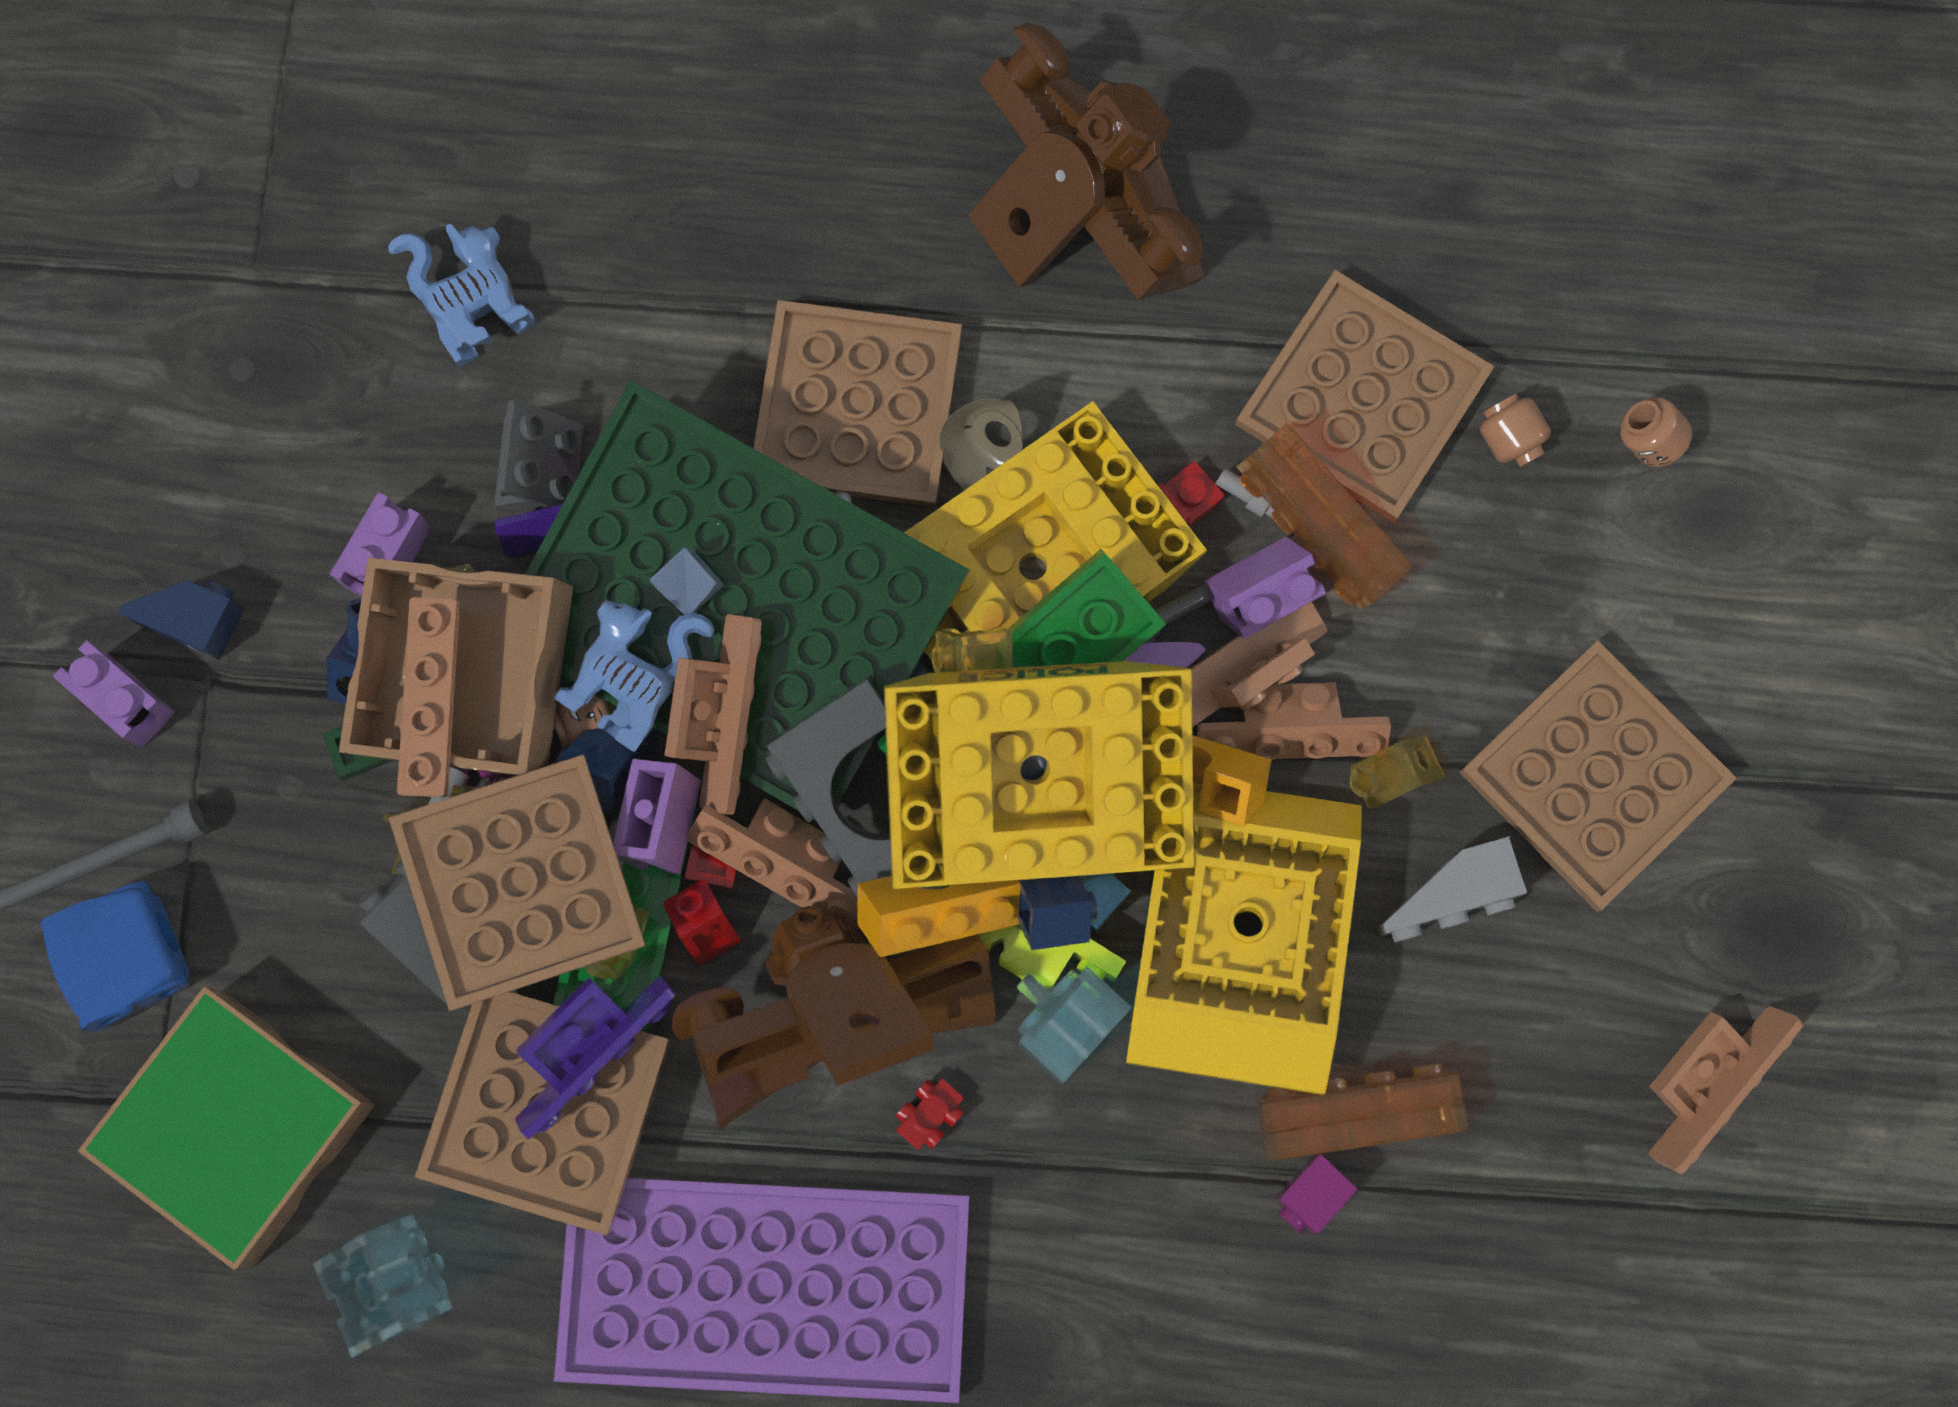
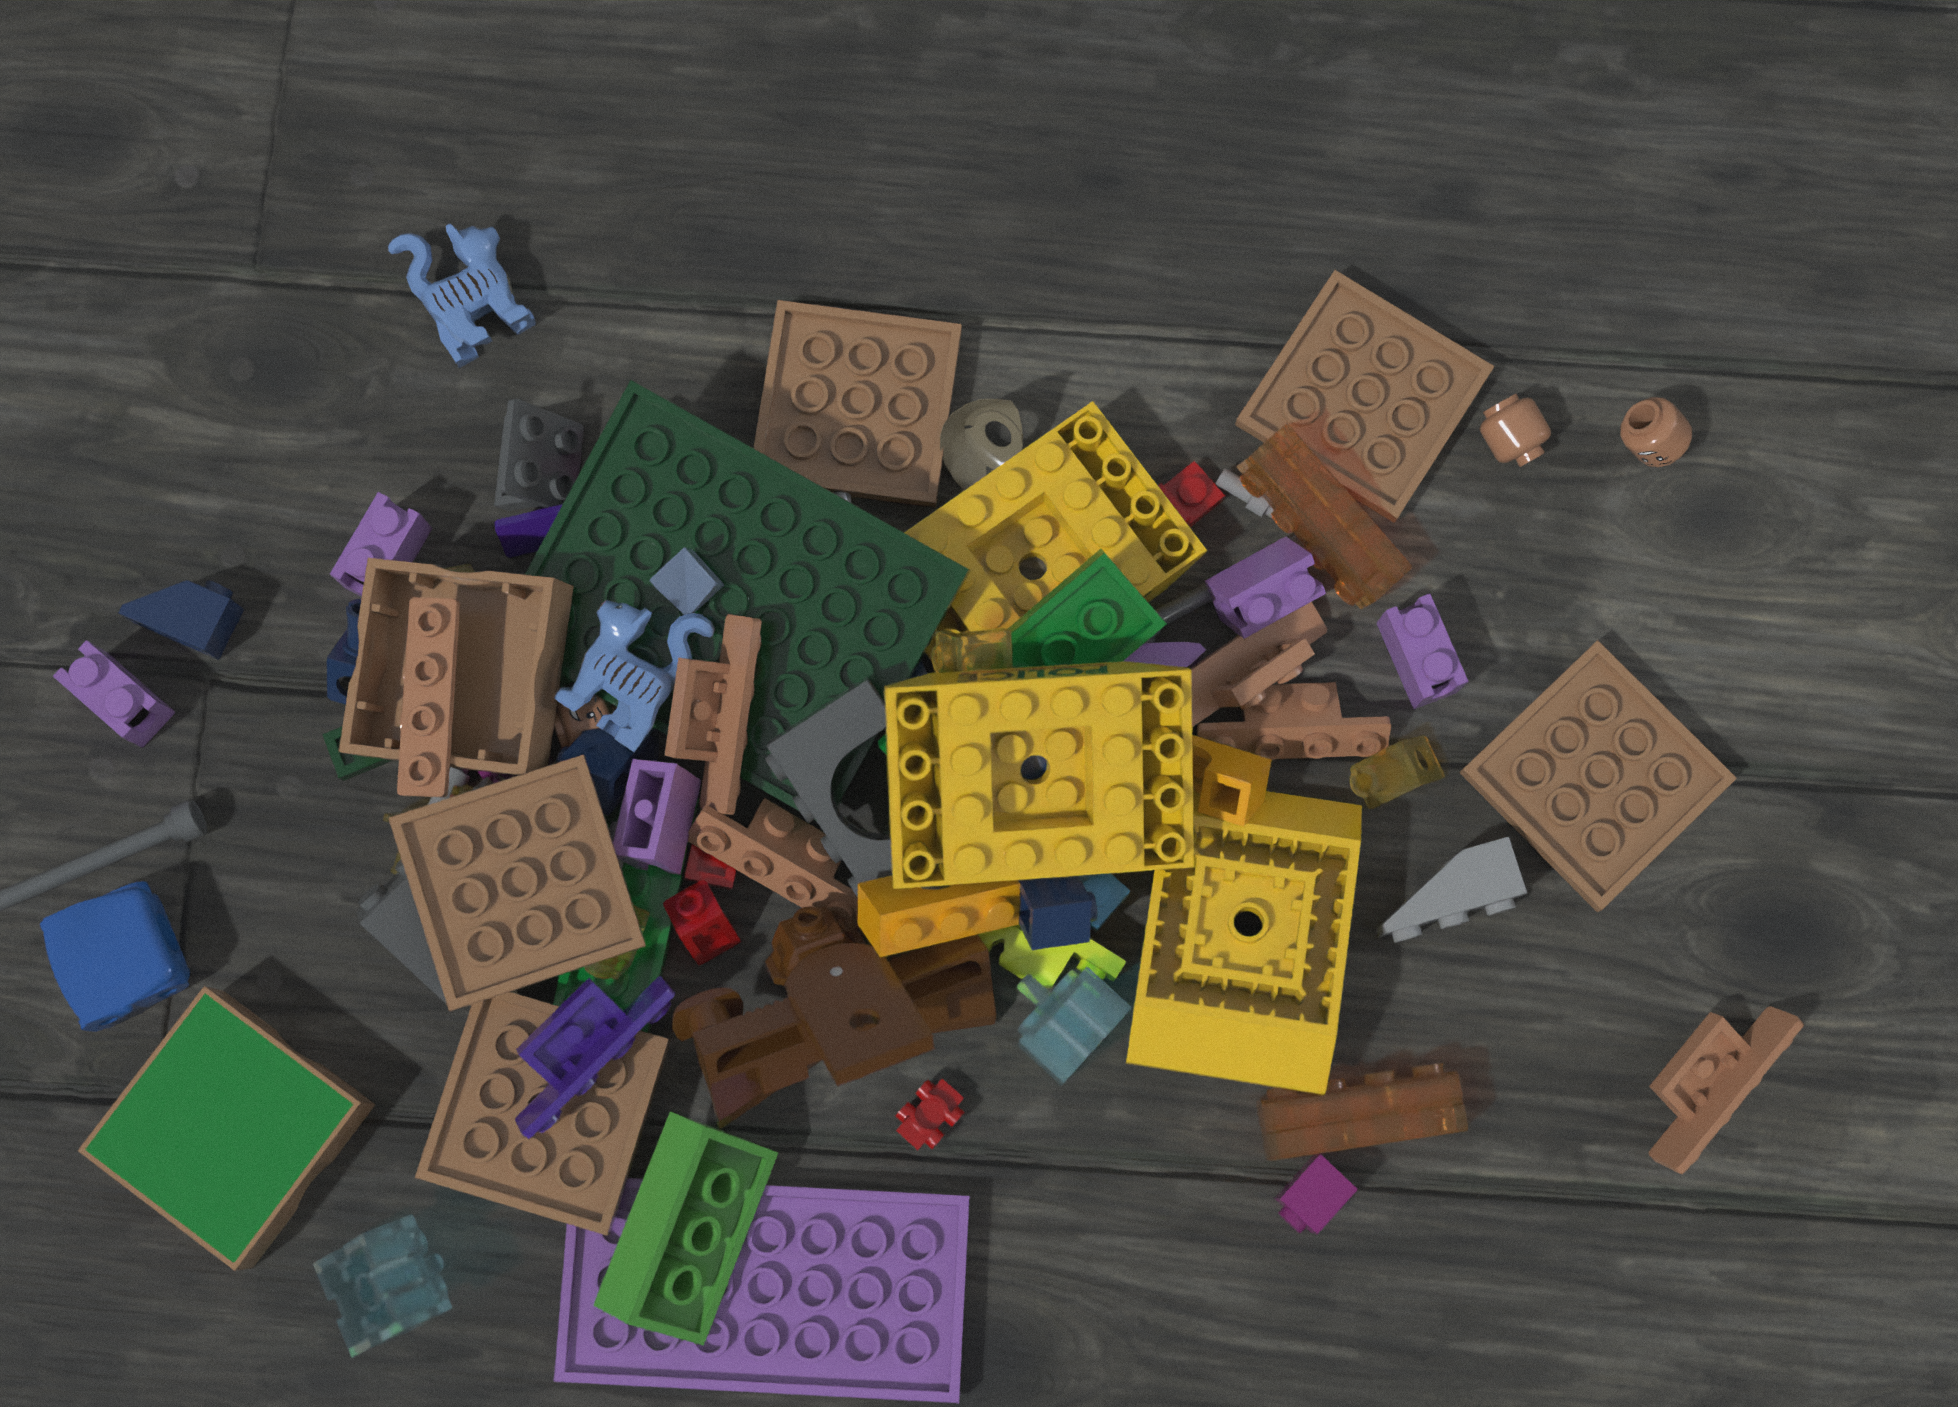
reddish brown piece [968,23,1205,300] -> none
none -> bright green slope [593,1111,778,1346]
none -> medium lavender brick [1377,594,1469,709]

